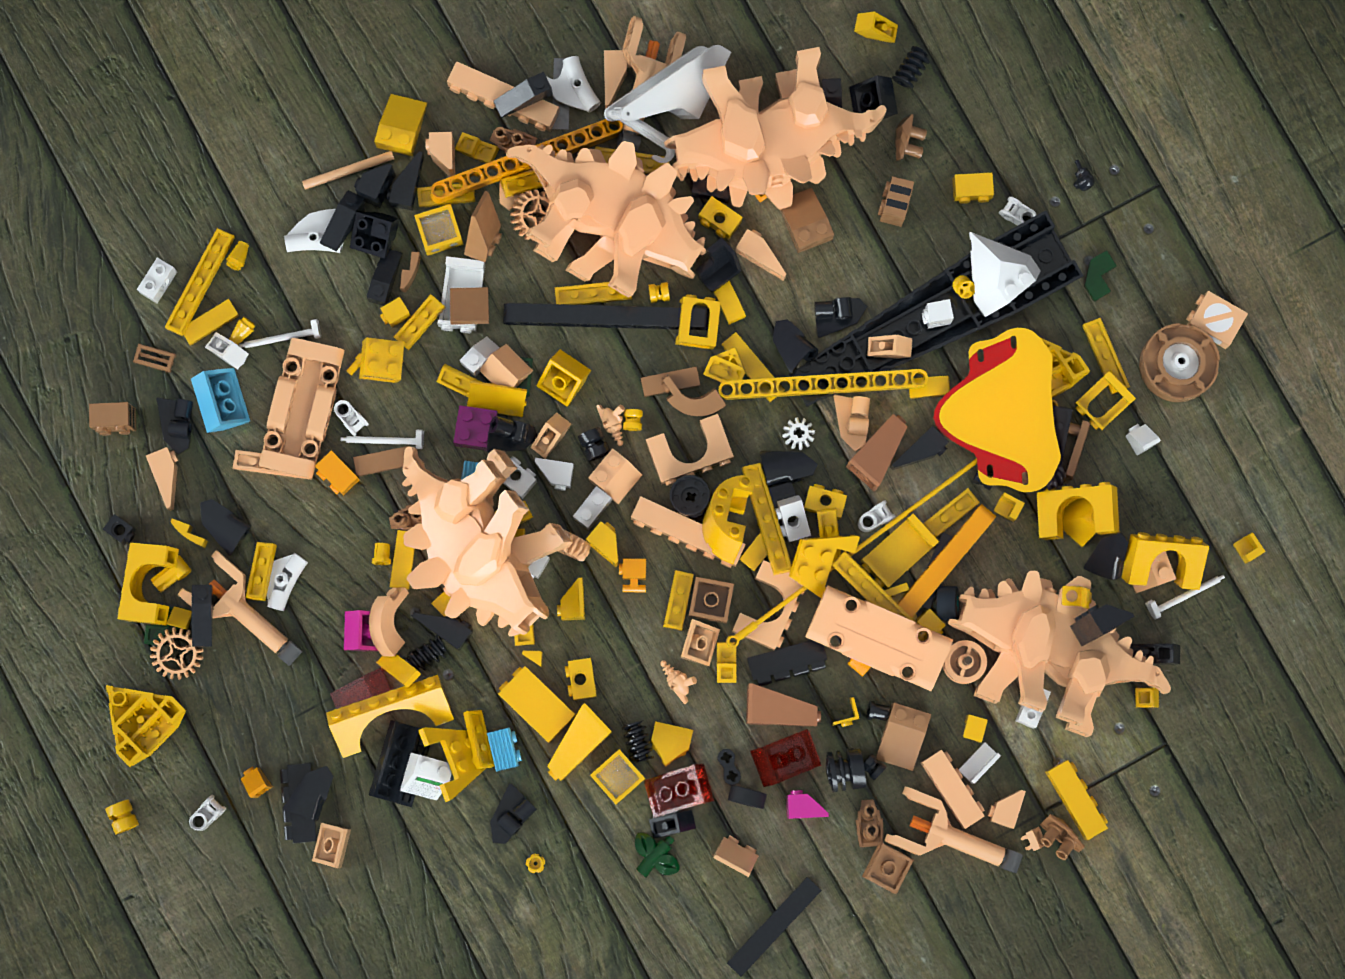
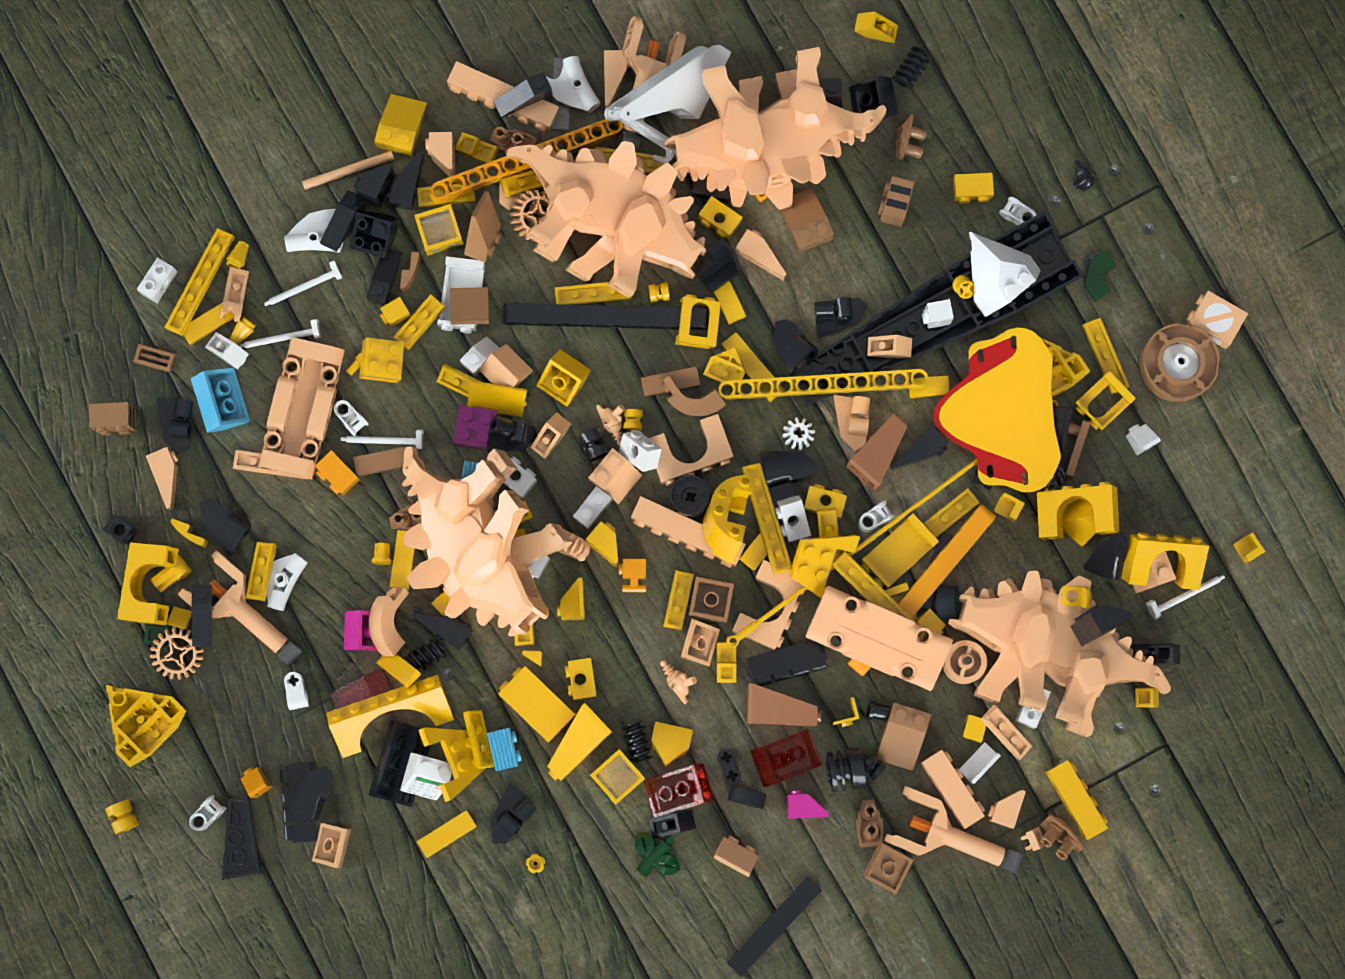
white slope [535,458,574,491] -> none
none -> light nougat plate [220,267,249,322]
none -> black wing [222,795,261,880]
none -> white piece [264,260,343,306]
none -> white piece [284,672,309,710]
none -> yellow tile [417,810,477,858]
none -> white brick [619,430,662,472]
none -> light nougat tile [981,705,1032,760]

